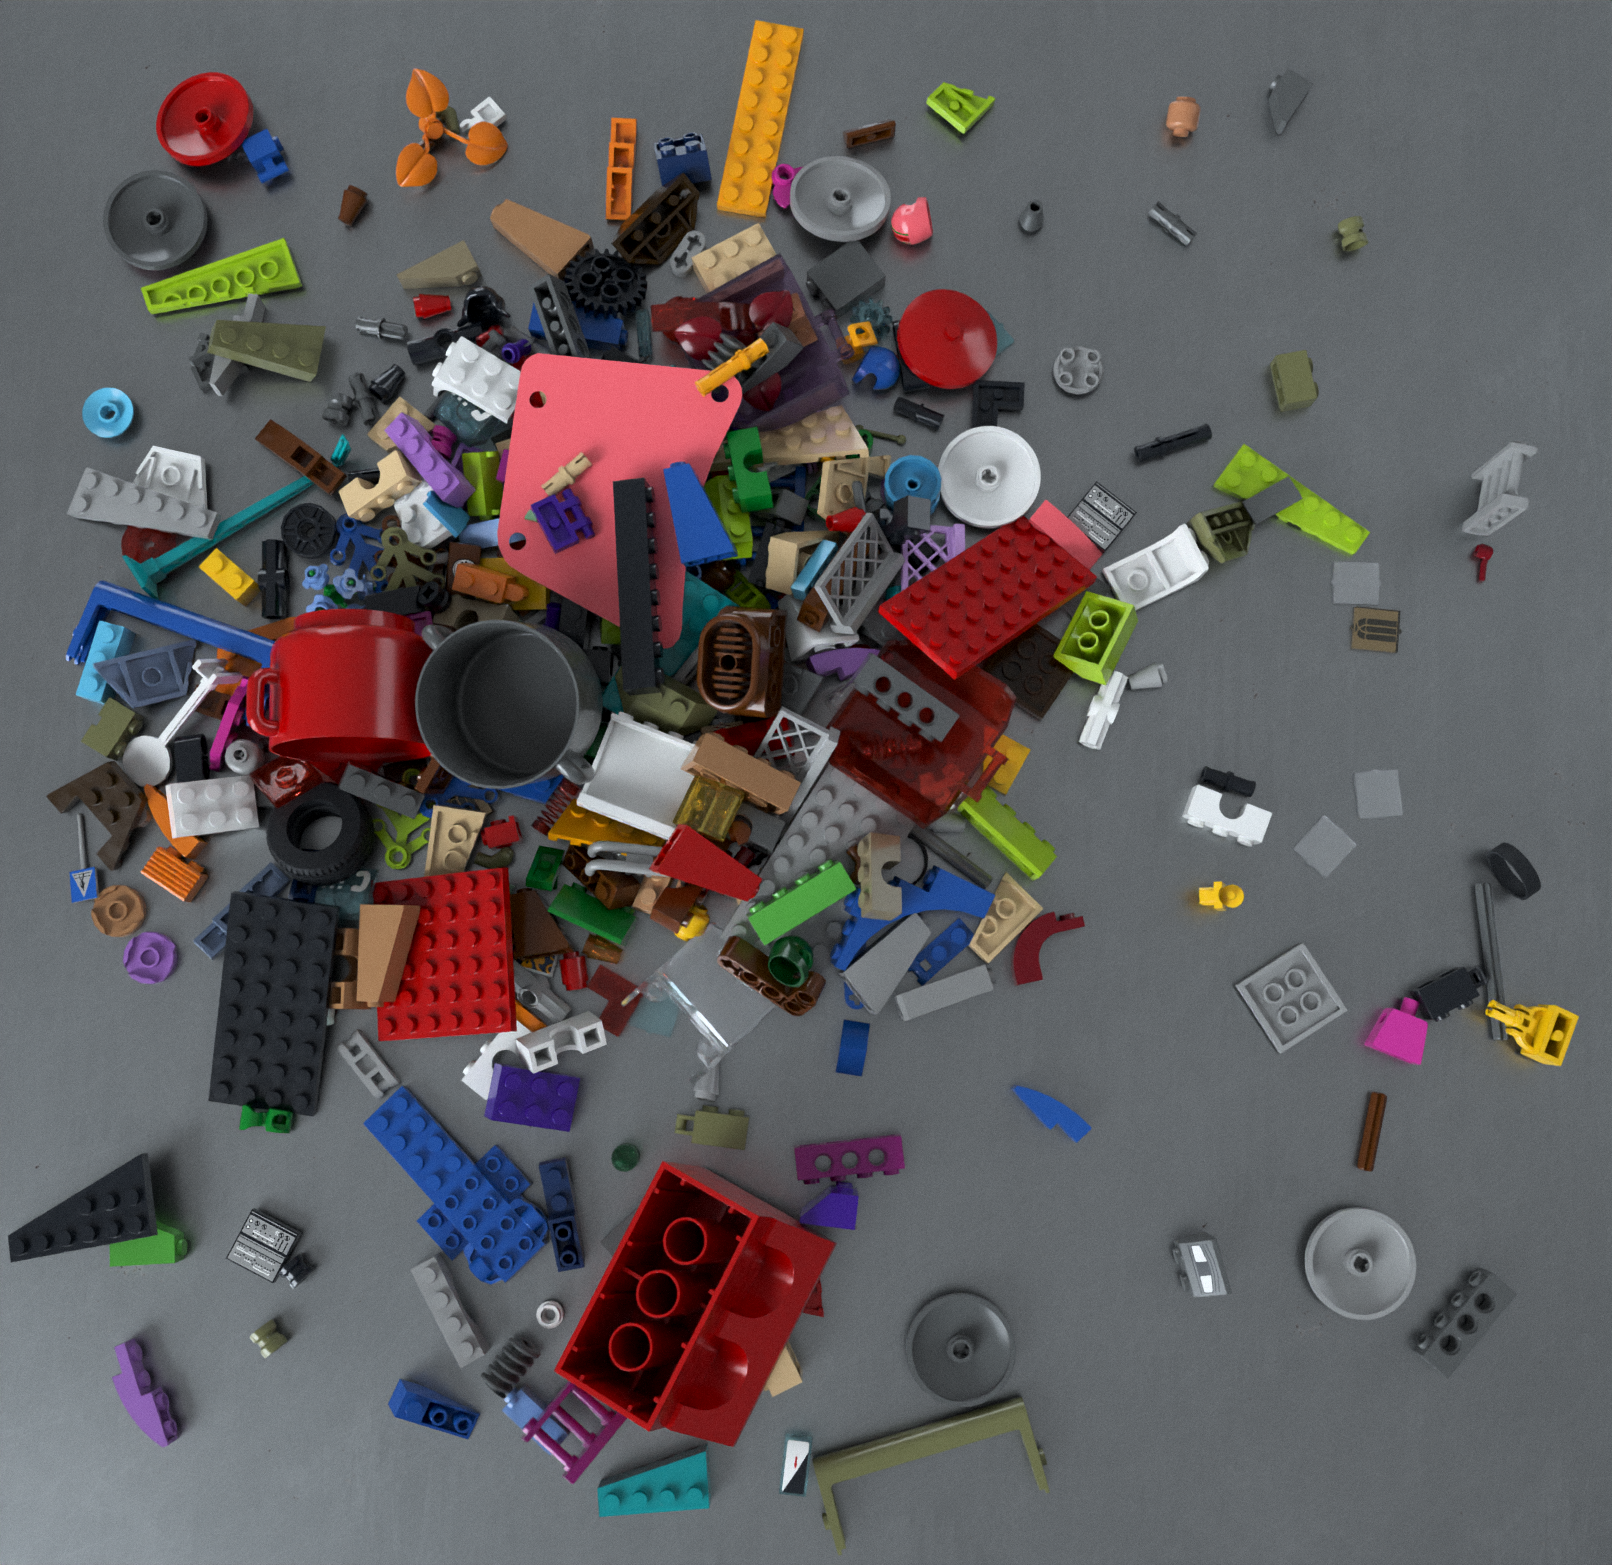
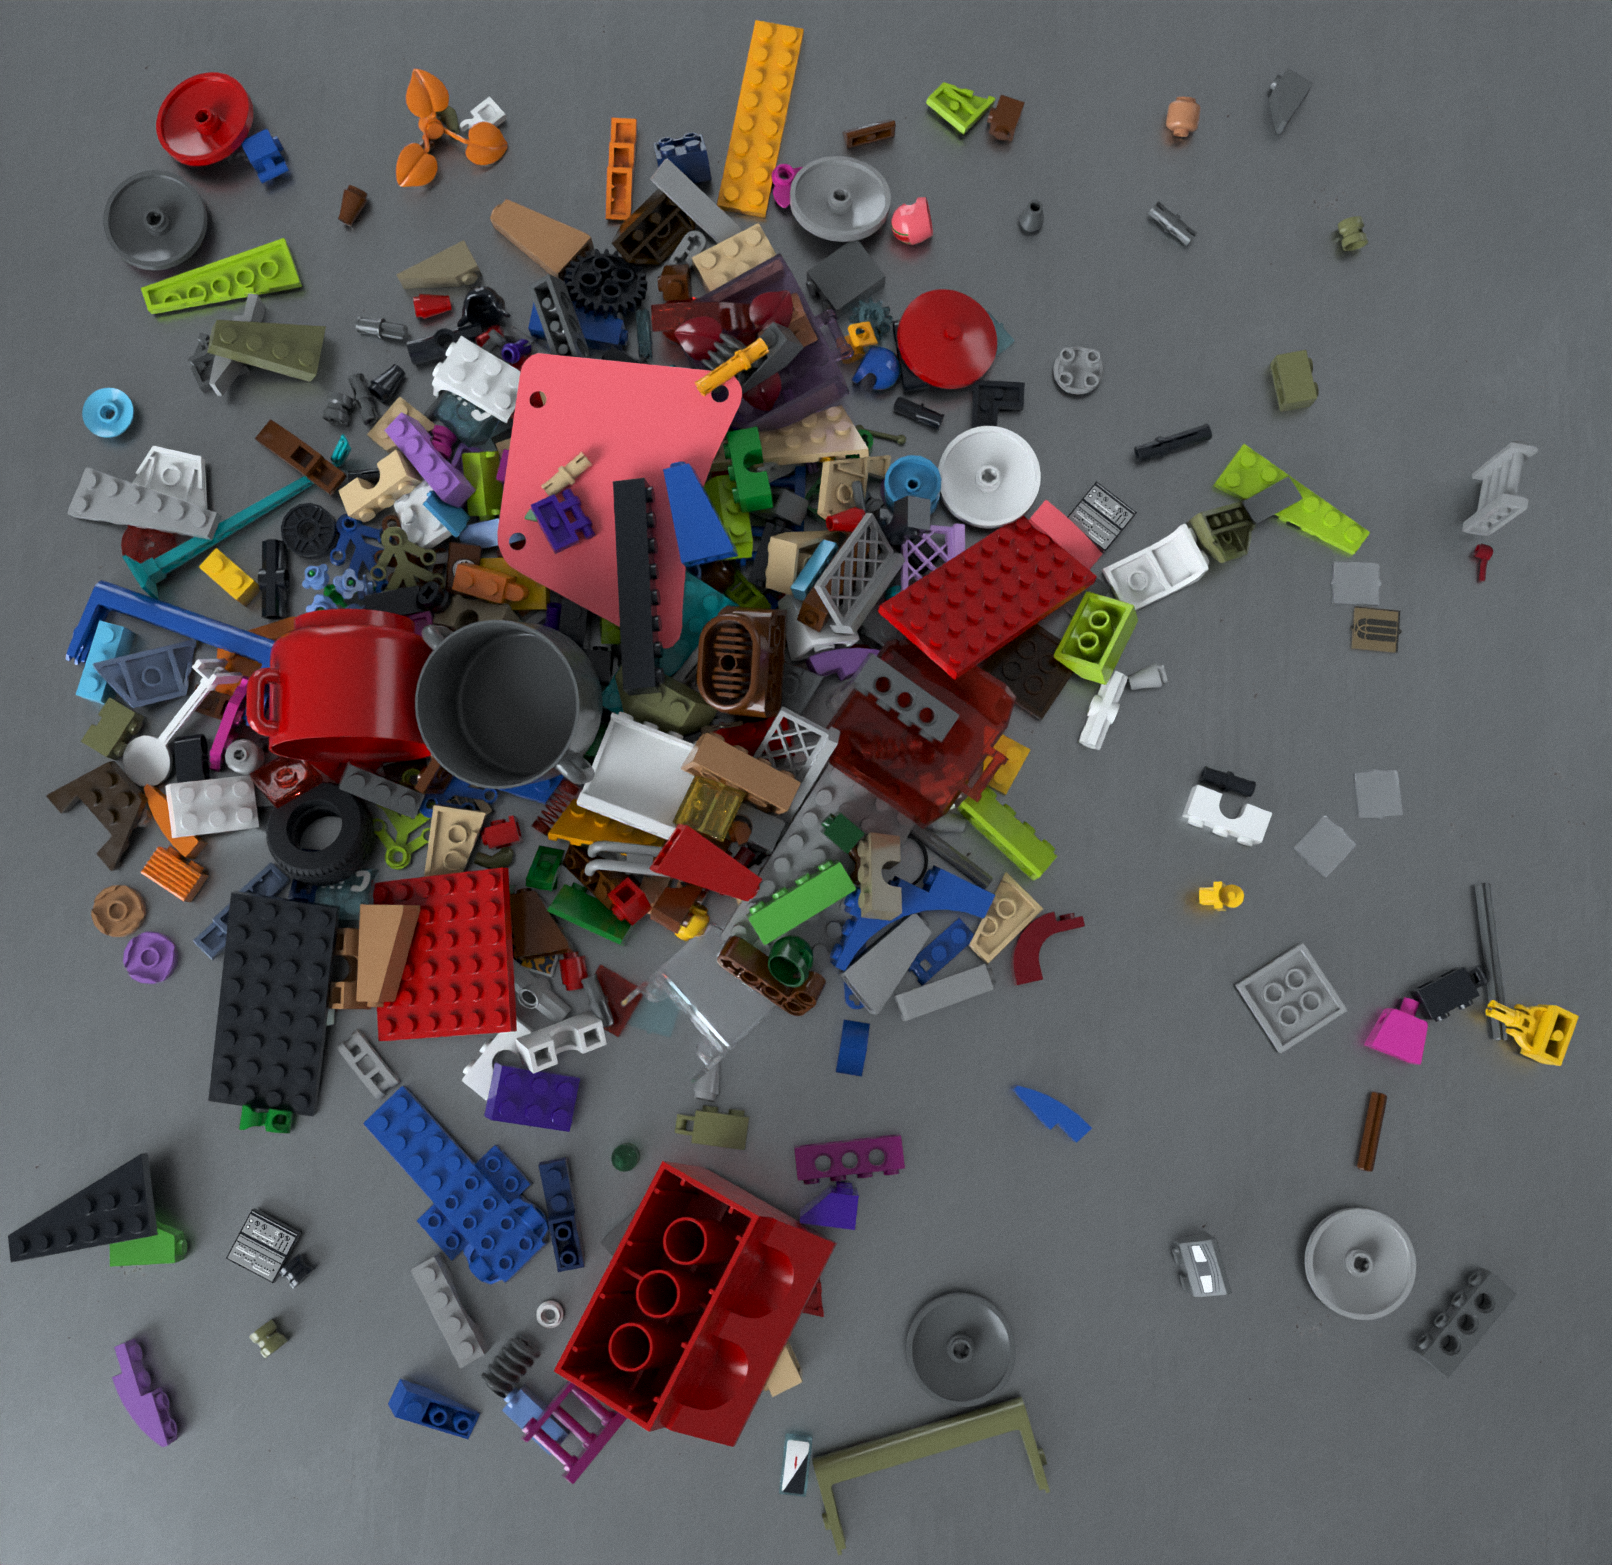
piece [69,813,99,903] -> none
orange beam [515,999,548,1032] -> none
clear orange cone [581,933,623,964] -> none
teal wedge [597,1443,711,1517] -> none
black tyre [1487,842,1541,900] -> none
none -> dark grey axle [581,974,614,1028]
none -> red brick [607,877,652,926]
none -> light grey tile [650,158,741,244]
none -> reddish brown brick [658,264,692,301]
none -> dark green brick [820,811,865,854]
none -> reddish brown brick [987,95,1025,141]

